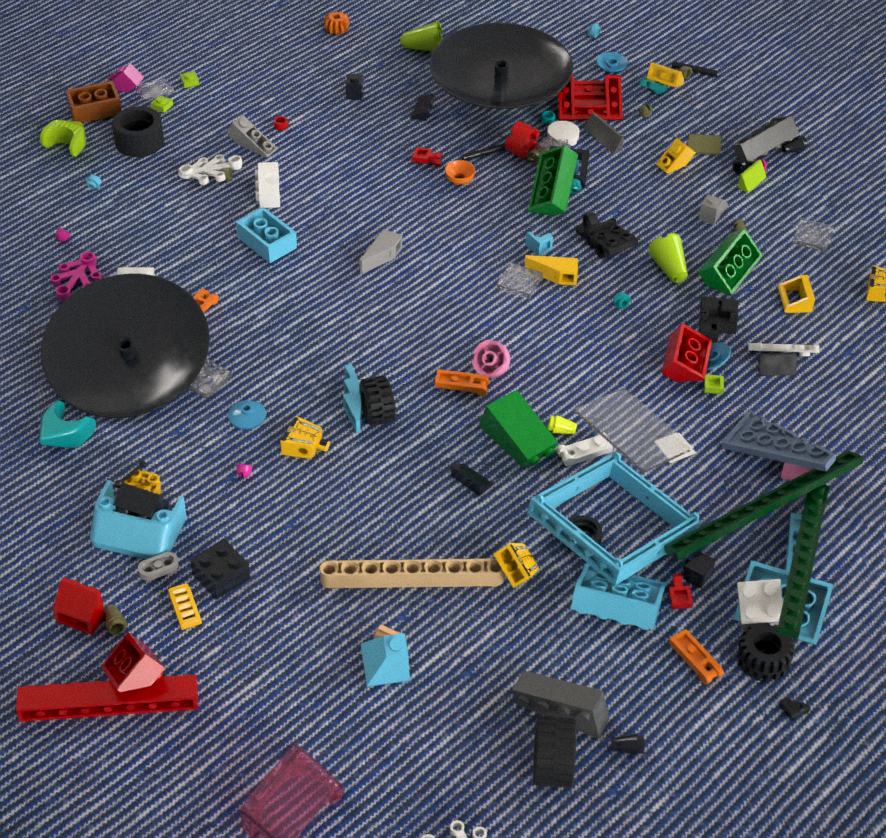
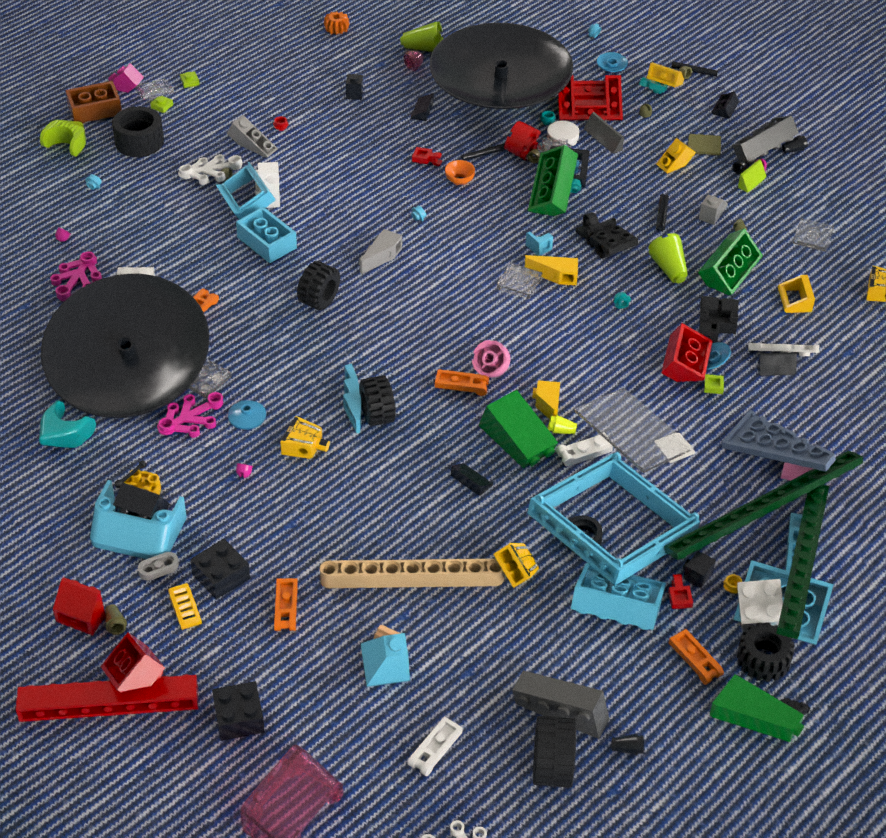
none -> dark pink plant [157,392,223,438]
none -> black brick [212,681,265,741]
none -> medium azure piece [216,162,276,220]
none -> orange plate [274,578,298,631]
none -> black tyre [297,261,340,311]
none -> clear pink cone [403,50,423,71]
none -> white plate [407,716,463,776]
none -> medium azure plate [411,205,427,221]
none -> yellow slope [532,380,560,419]
none -> black axle [656,194,669,231]
none -> green slope [710,674,804,742]
none -> black slope [711,92,739,118]
none -> yellow plate [723,574,742,594]

